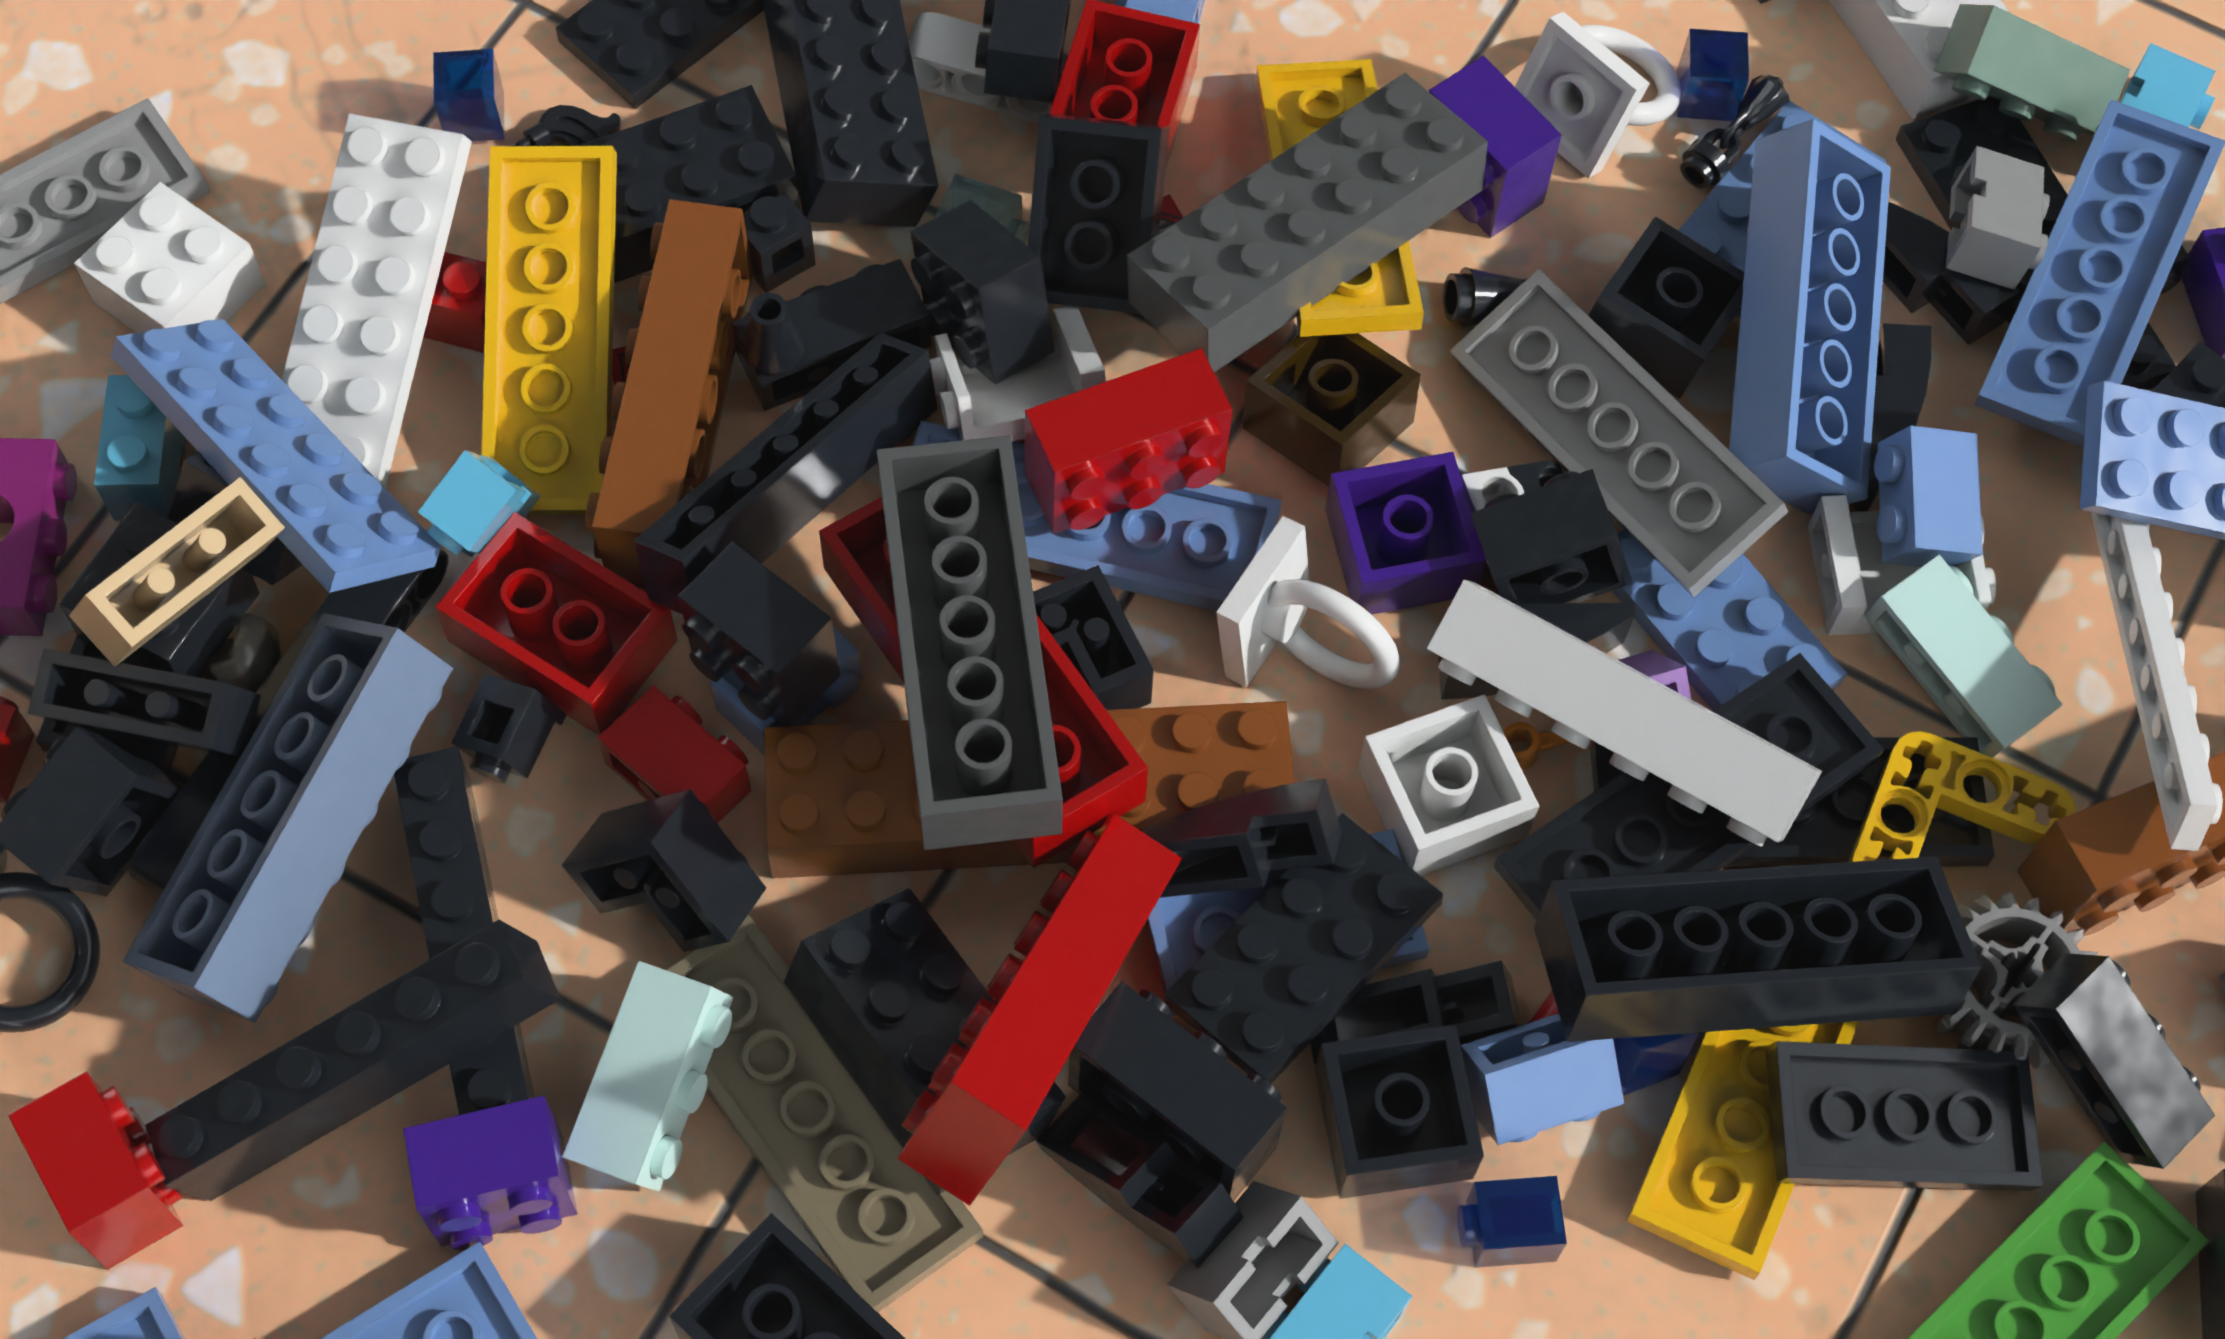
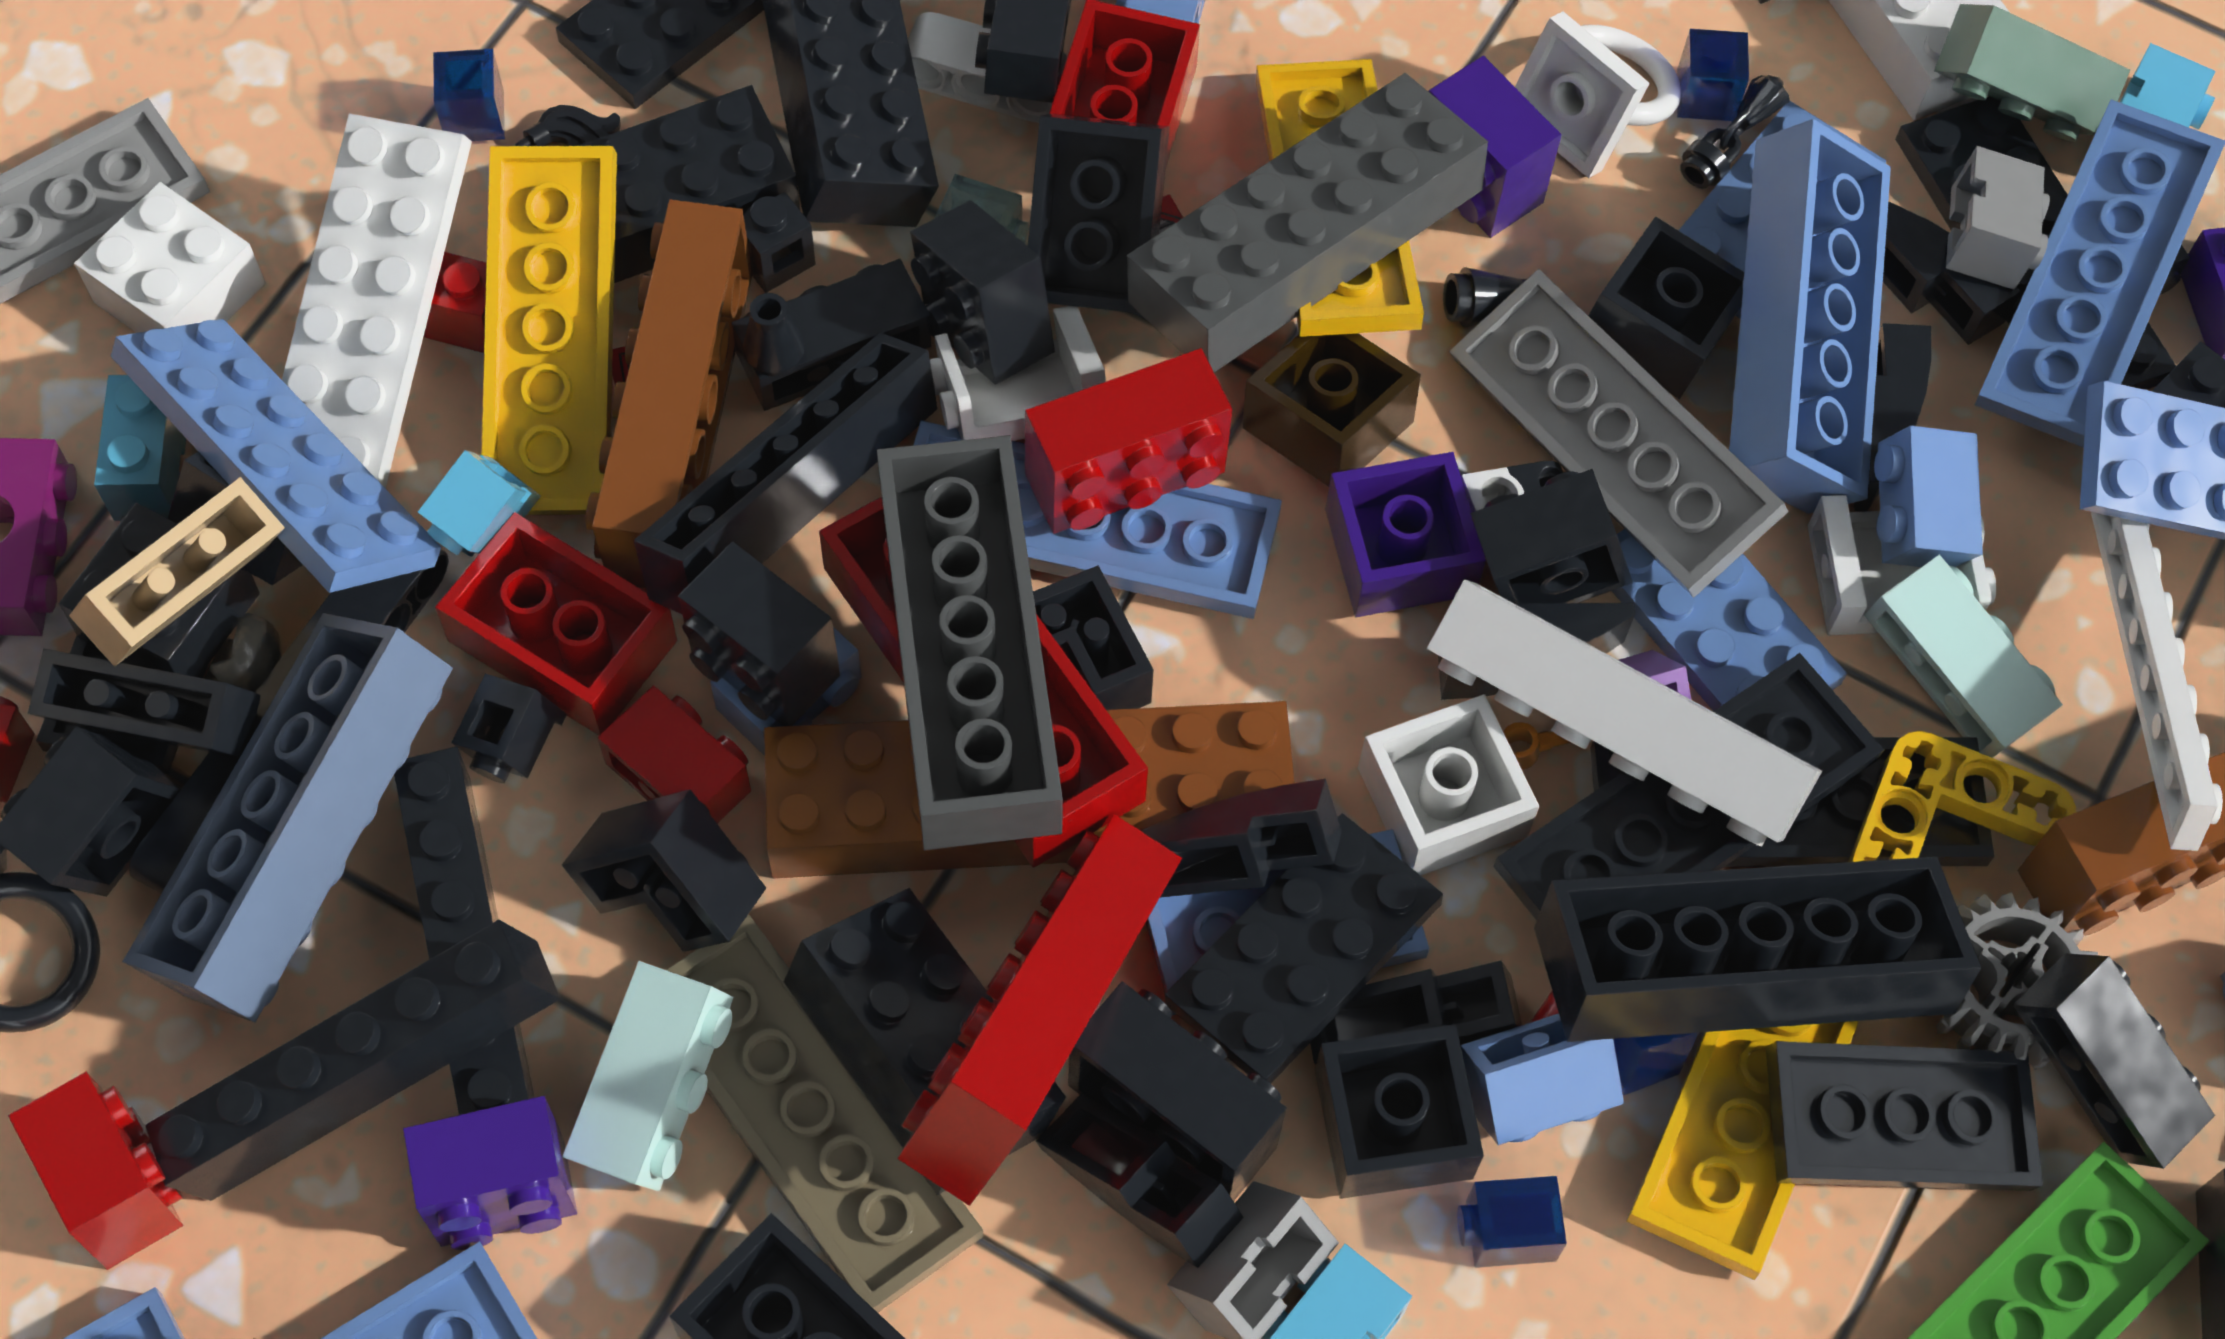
white tile [1216,516,1400,689] -> none

